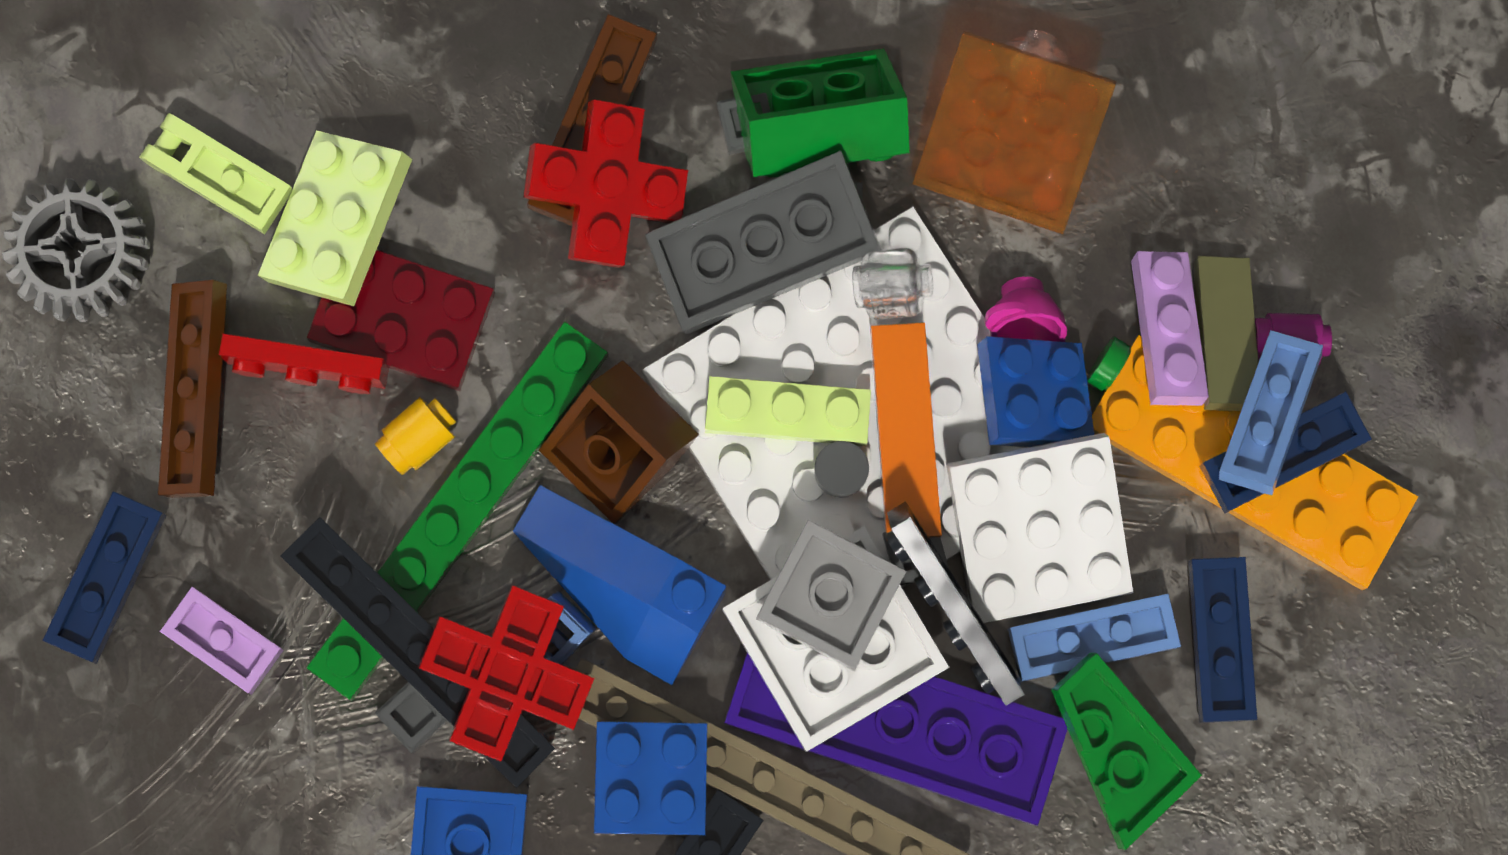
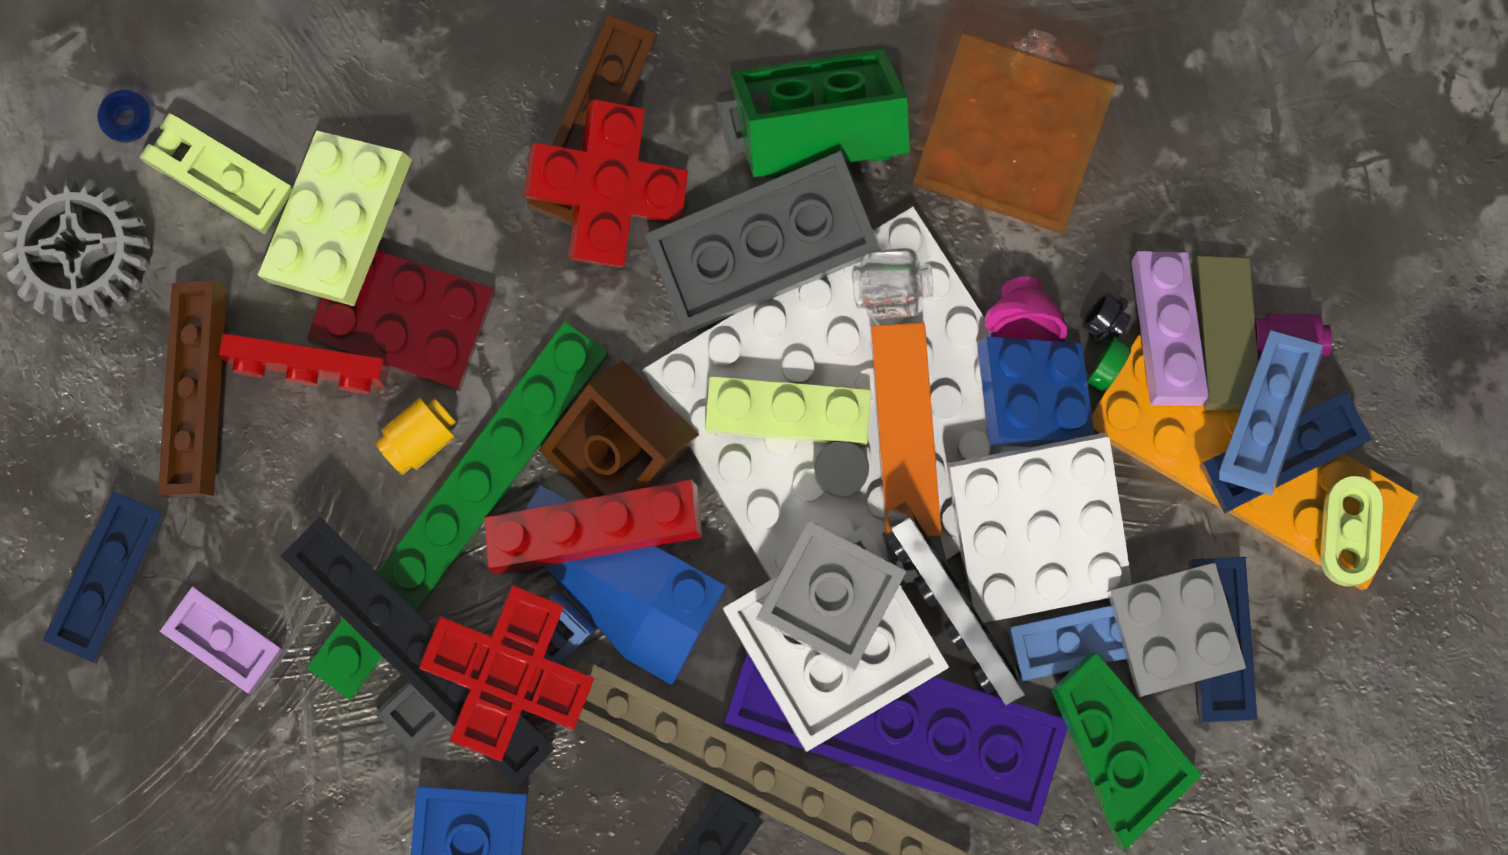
blue plate [594,722,707,835] -> none
none -> clear blue plate [97,90,152,143]
none -> red plate [485,480,702,574]
none -> black plate [1082,293,1131,343]
none -> light grey plate [1107,563,1246,698]
none -> yellowish green plate [1320,476,1383,587]

